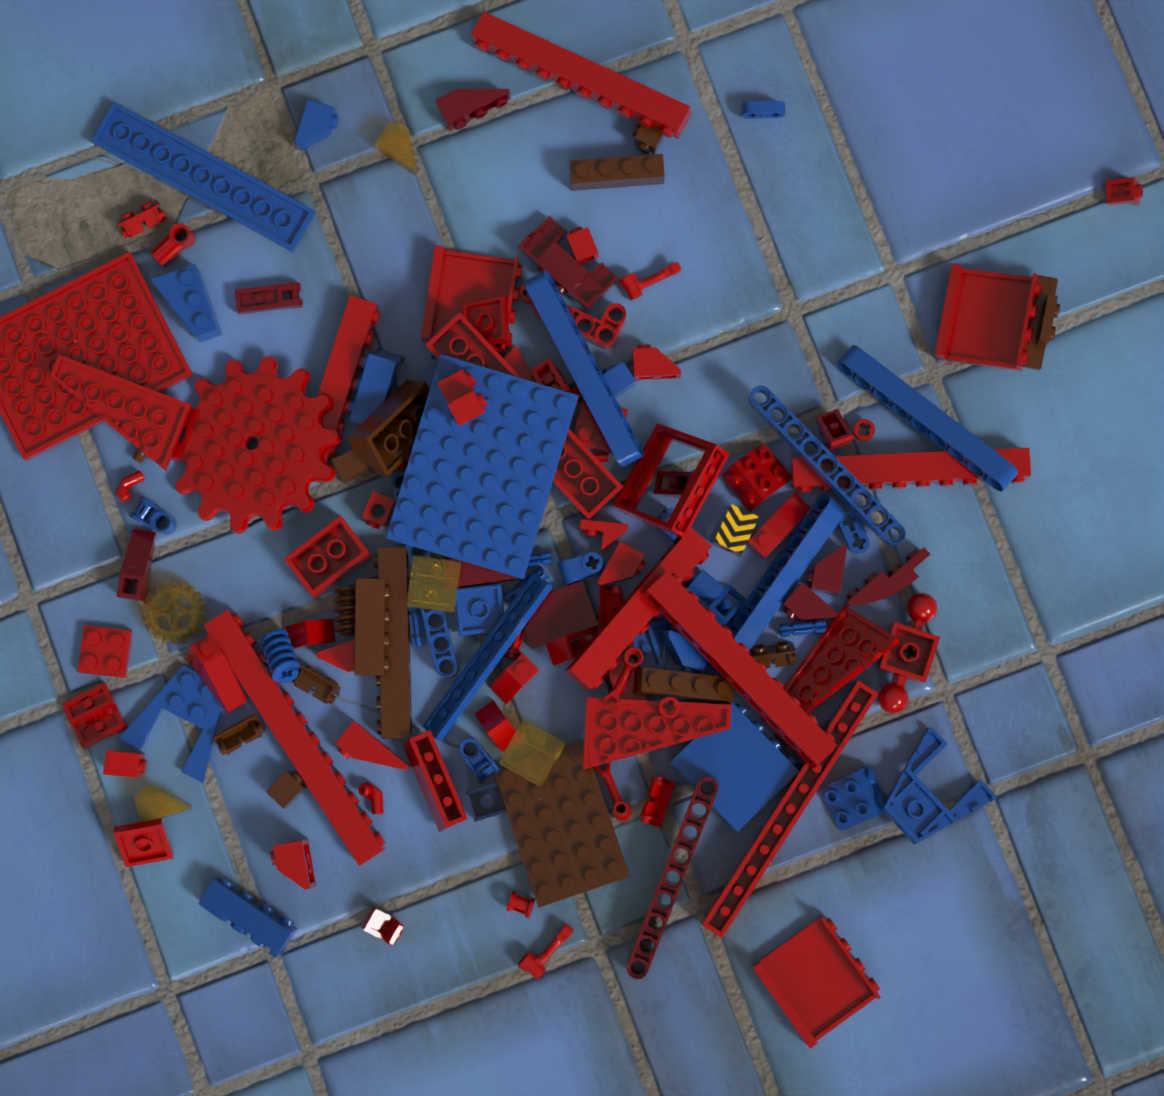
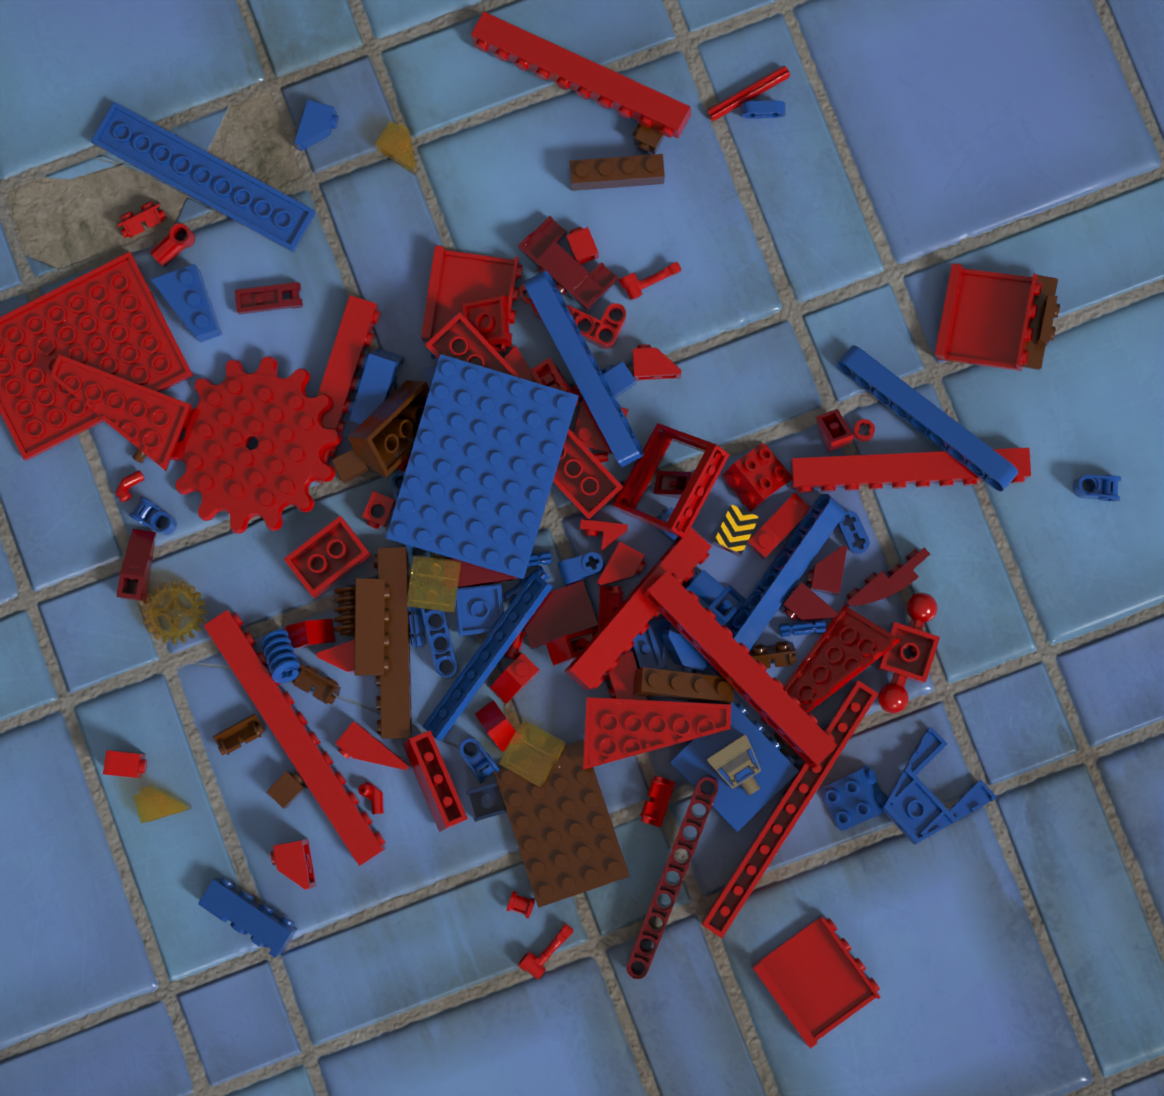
red slope [62,682,127,749] -> none
red plate [78,625,133,678] -> none
red plate [114,818,173,867] -> none
blue wing [118,665,222,783] -> none
red slope [187,635,247,713] -> none
bracket [361,906,404,946] -> none
dark red slope [435,89,511,131] -> none
red brick [437,369,488,426] -> none
red brick [595,762,632,822] -> none
red brick [603,648,643,710] -> none
red bush [658,697,680,719] -> none
blue beam [748,385,906,547] -> none
red bracket [1106,177,1143,205] -> none
none -> dark tan torso [706,734,761,796]
none -> red axle [707,66,790,121]
none -> blue piece [1073,474,1121,501]

